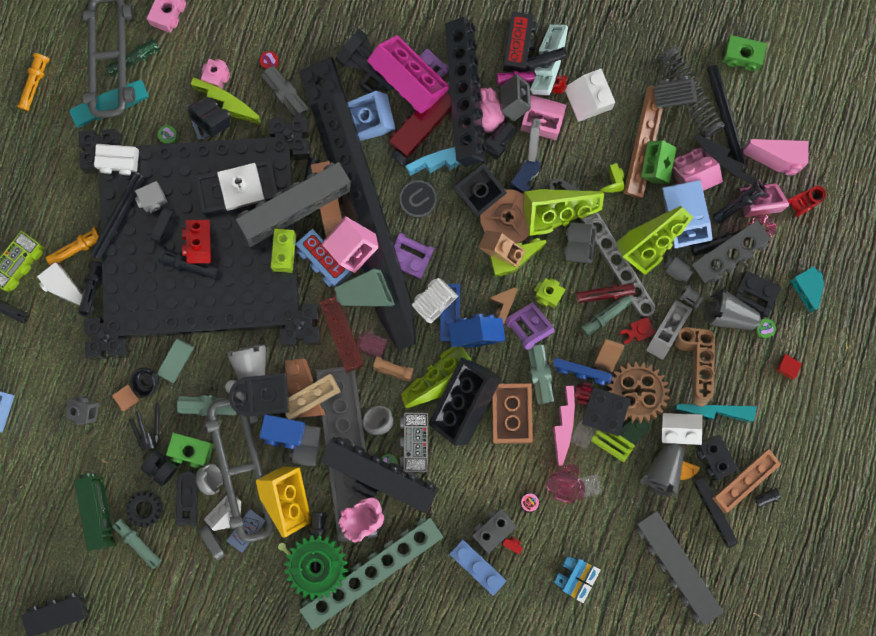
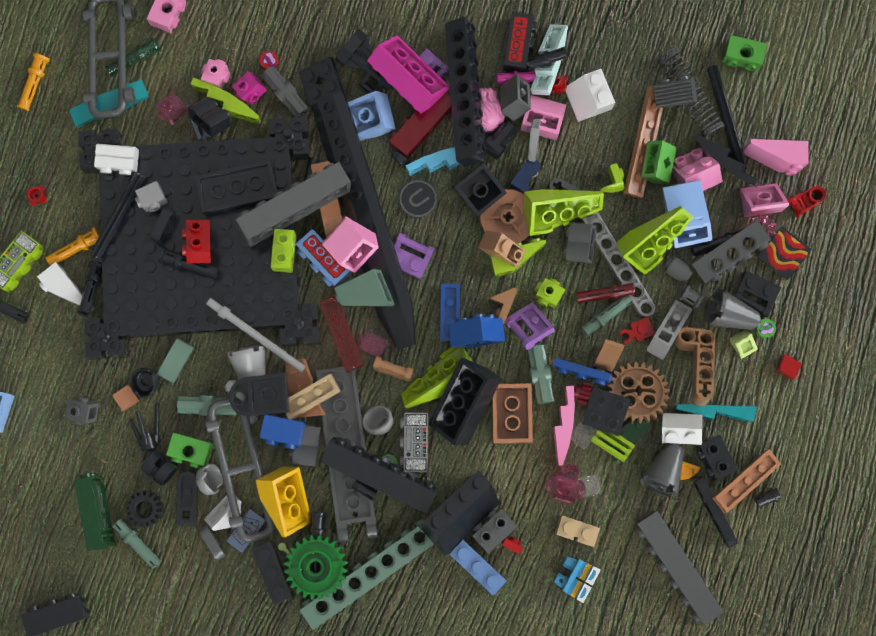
bright green tile [158,125,178,144] -> none
white tile [217,163,265,211] -> none
bright pink hair [338,498,384,542] -> none
white brick [412,278,458,323] -> none
tile [520,493,540,512] -> none
black pin [713,180,768,224] -> none
teal slope [790,266,824,313] -> none
none -> red plate [26,185,48,206]
none -> clear pink brick [156,92,188,125]
none -> light grey bar [206,298,306,373]
none -> dark pink brick [232,71,267,105]
none -> black brick [252,541,295,605]
none -> black slope [418,470,500,556]
none -> tan piece [554,515,600,547]
none -> yellowish green slope [730,330,758,359]
none -> slope [757,226,812,280]

